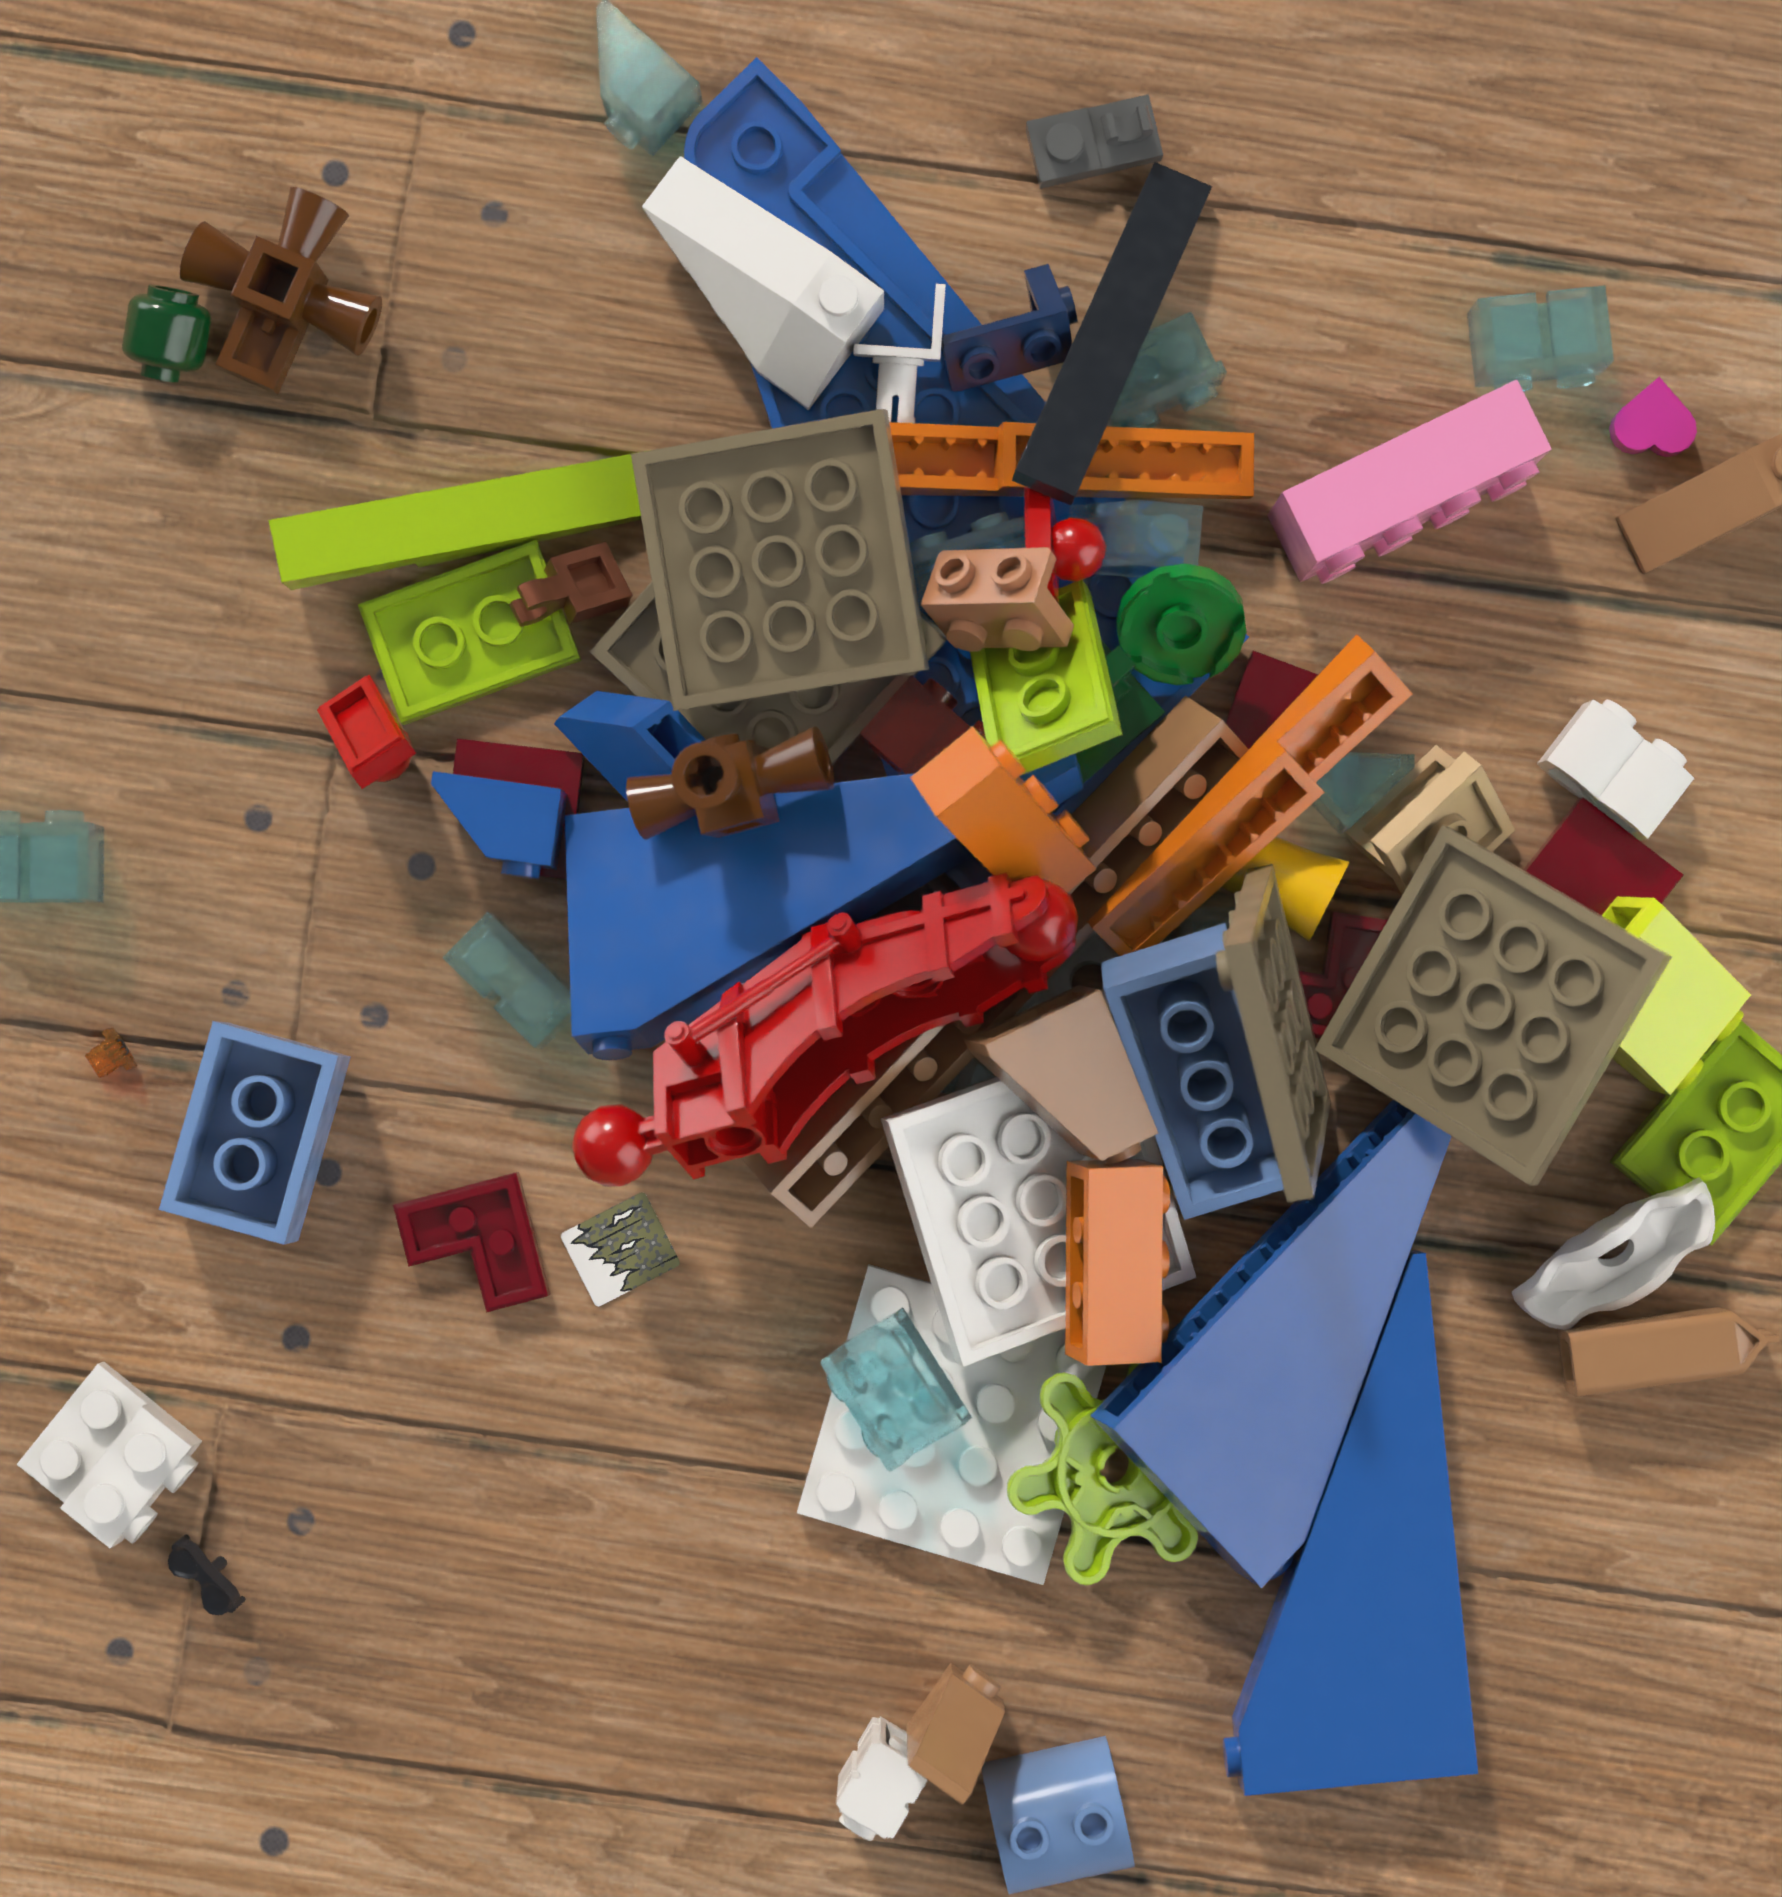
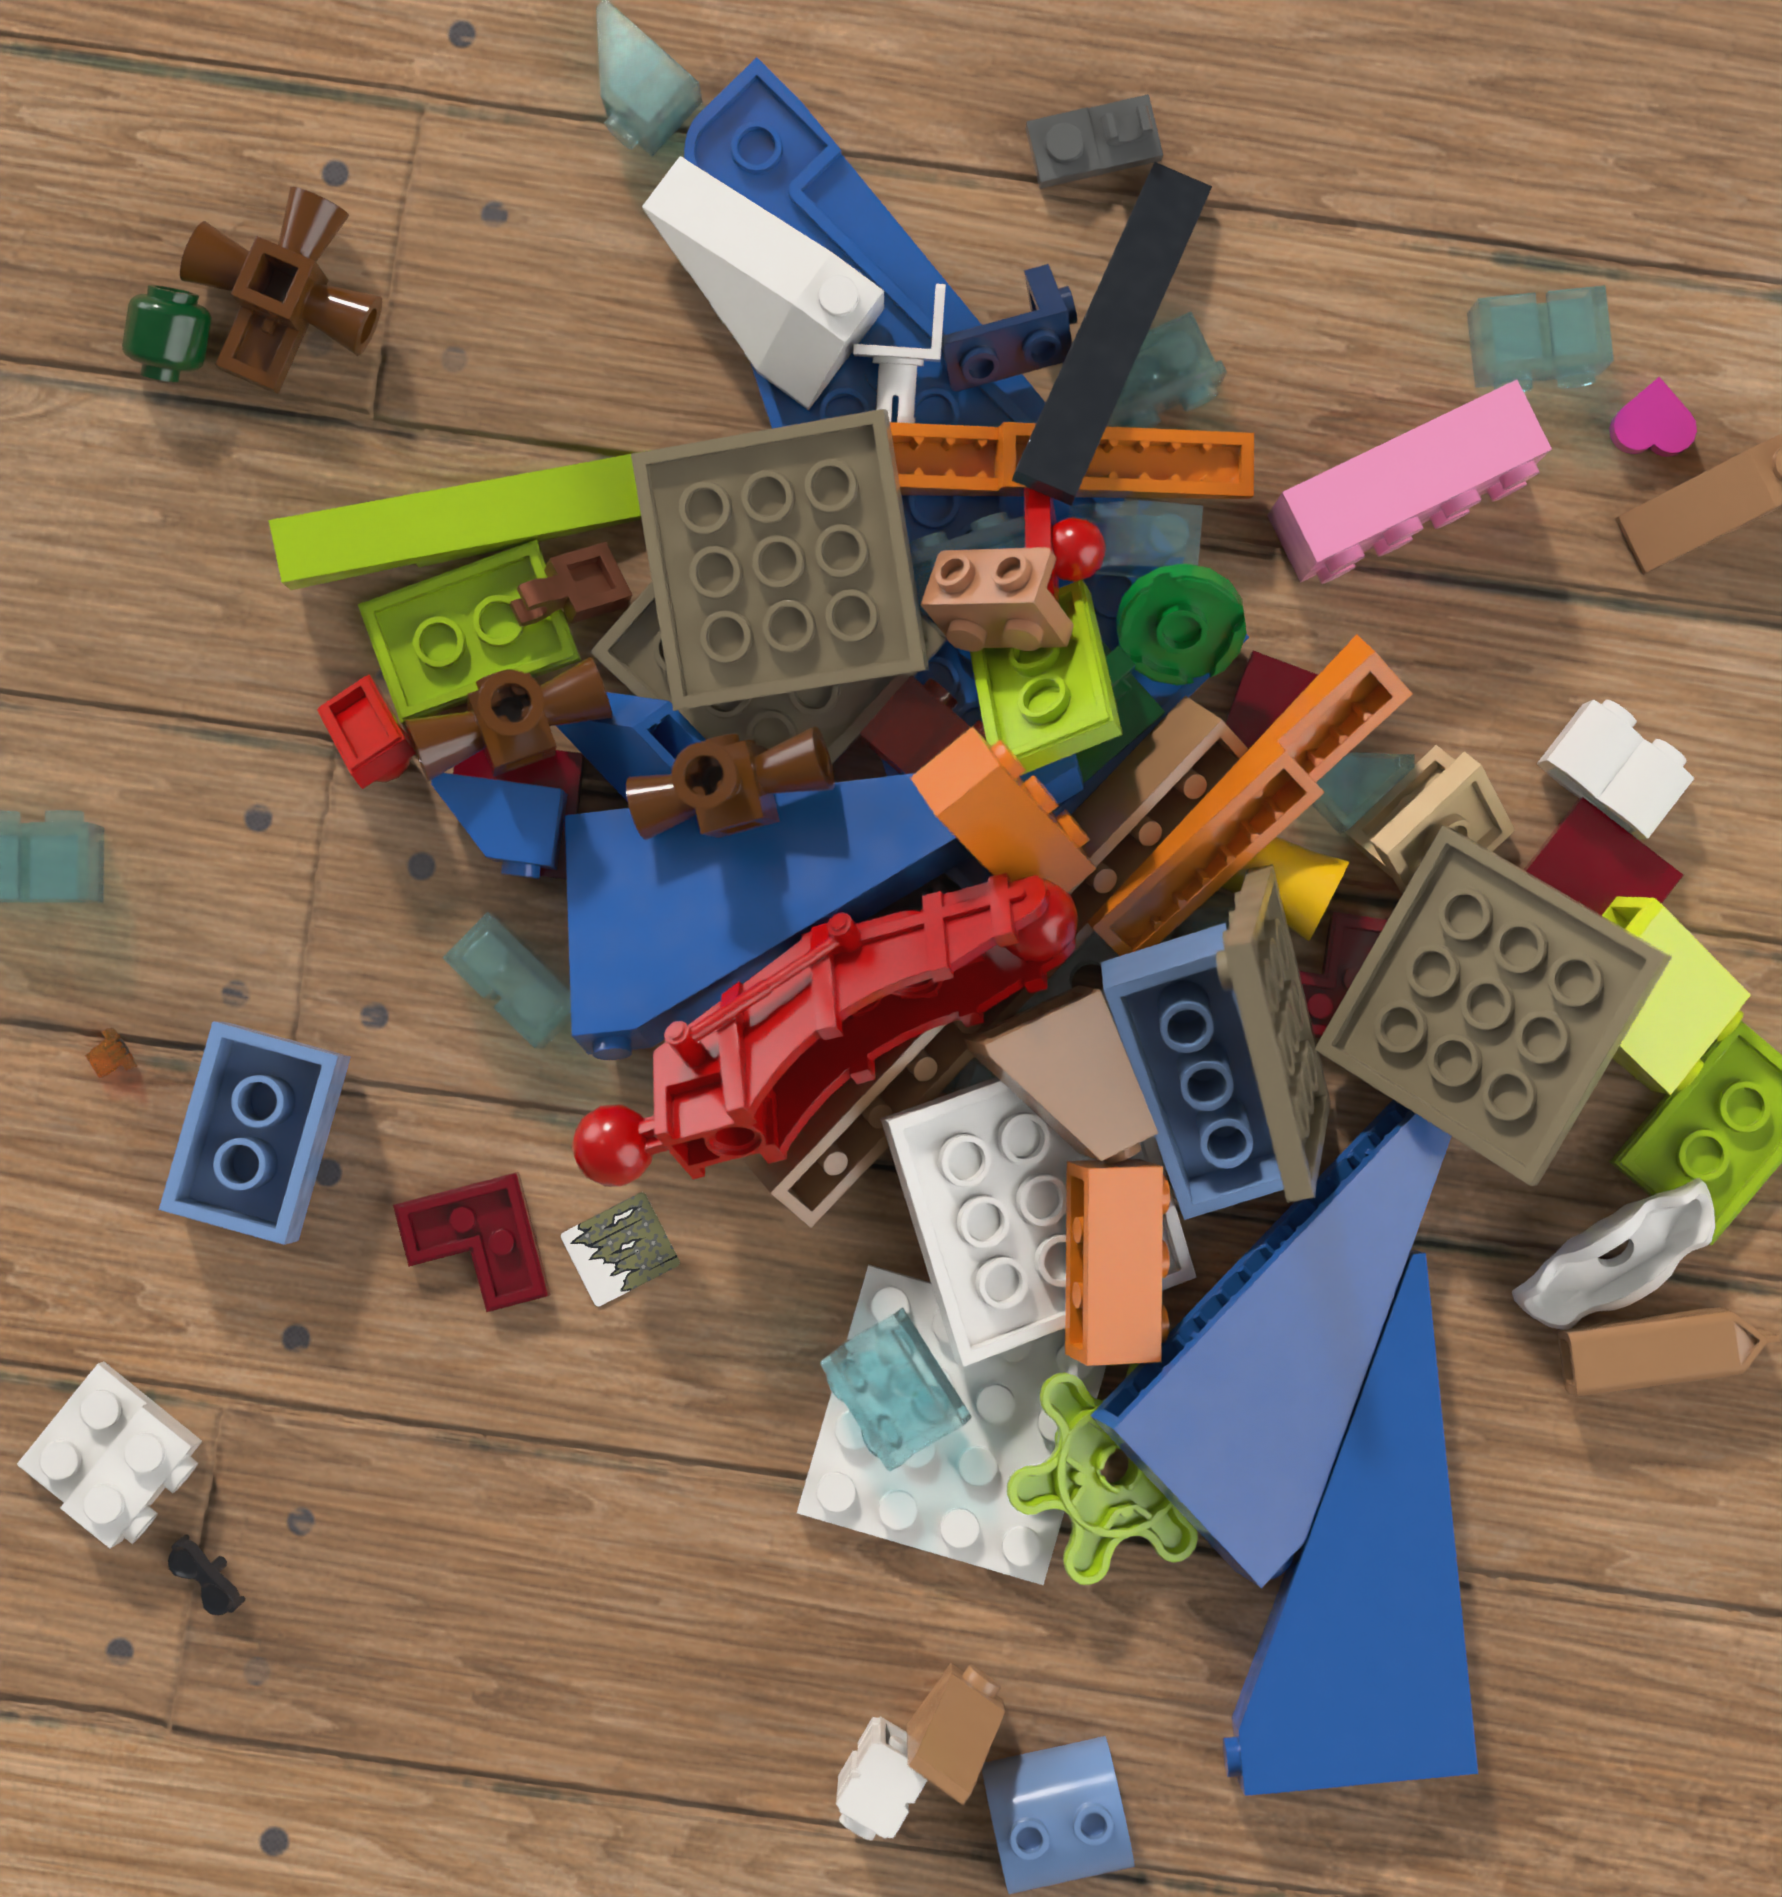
none -> reddish brown brick [405,657,613,782]

